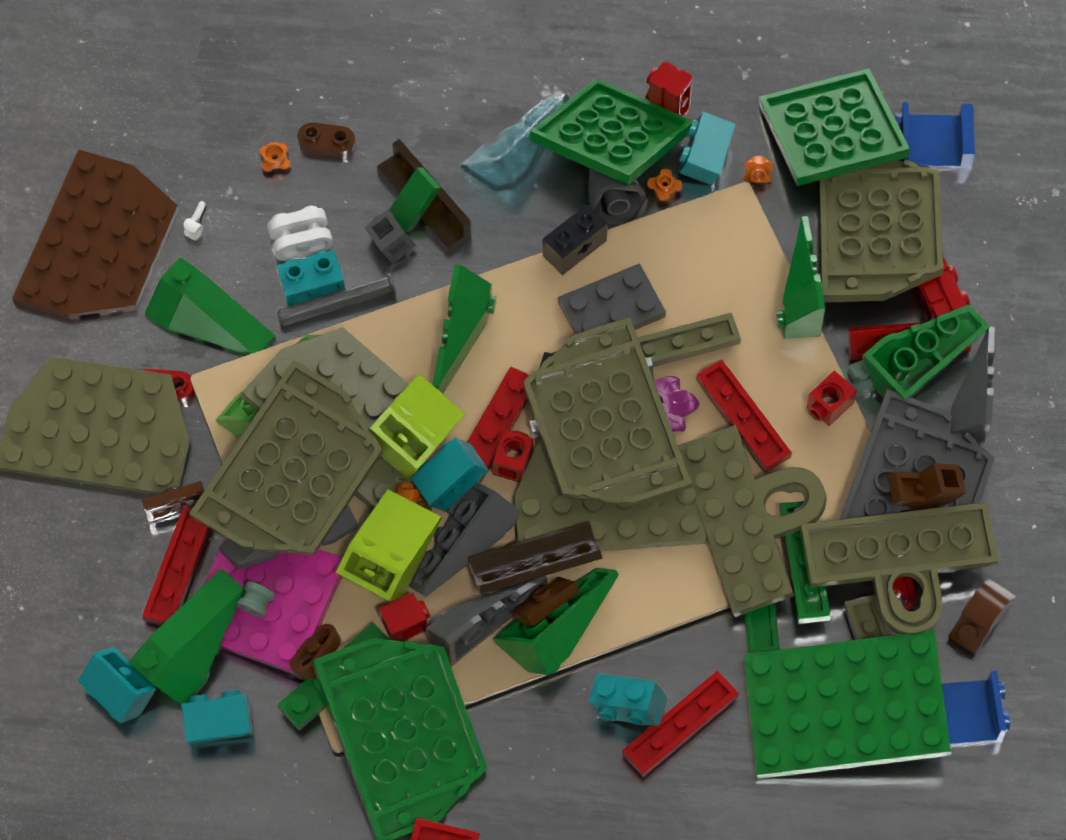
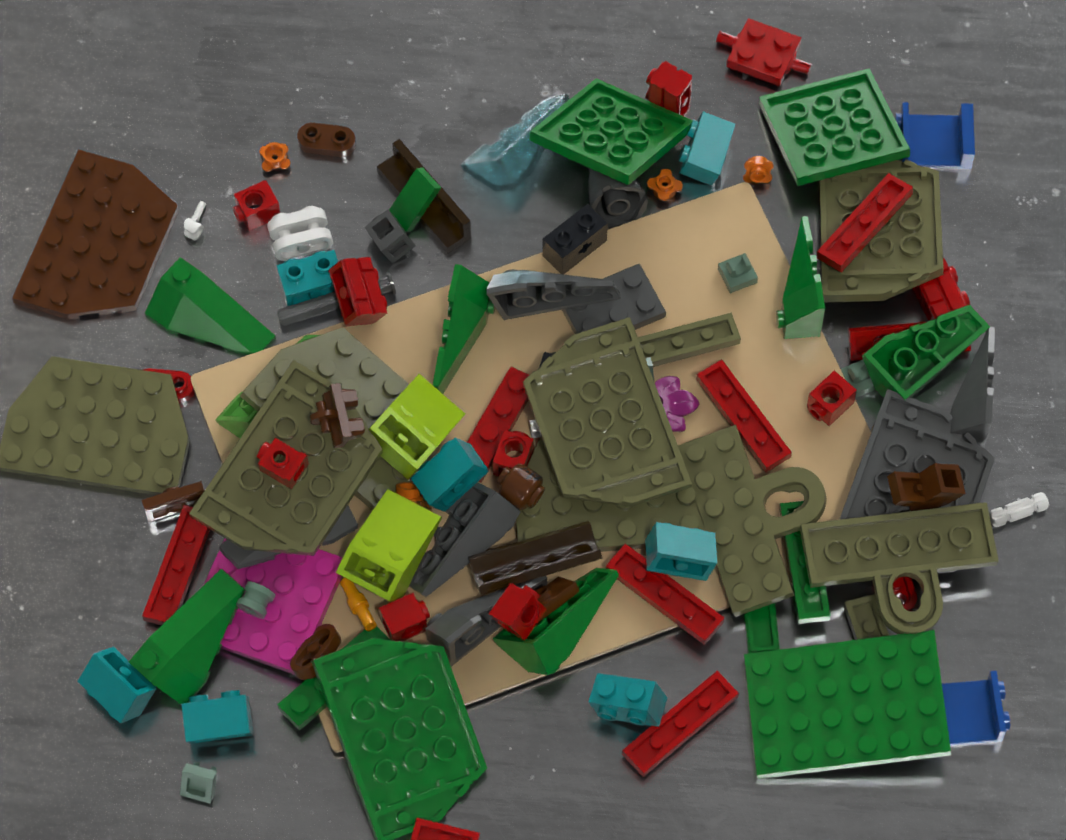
reddish brown brick [948,579,1016,654] -> none
none -> sand green tile [180,762,217,804]
none -> red brick [232,180,280,231]
none -> red brick [257,438,309,489]
none -> reddish brown hips [309,383,365,448]
none -> red brick [329,257,388,326]
none -> light orange bar [340,577,377,631]
none -> dark grey wedge [486,269,621,320]
none -> red brick [489,583,547,640]
none -> reddish brown head [497,464,545,510]
none -> red plate [605,543,725,645]
none -> teal brick [645,522,717,581]
none -> red plate [716,18,812,86]
none -> sand green tile [718,253,758,293]
none -> red plate [817,173,913,273]
none -> white axle [989,492,1049,528]

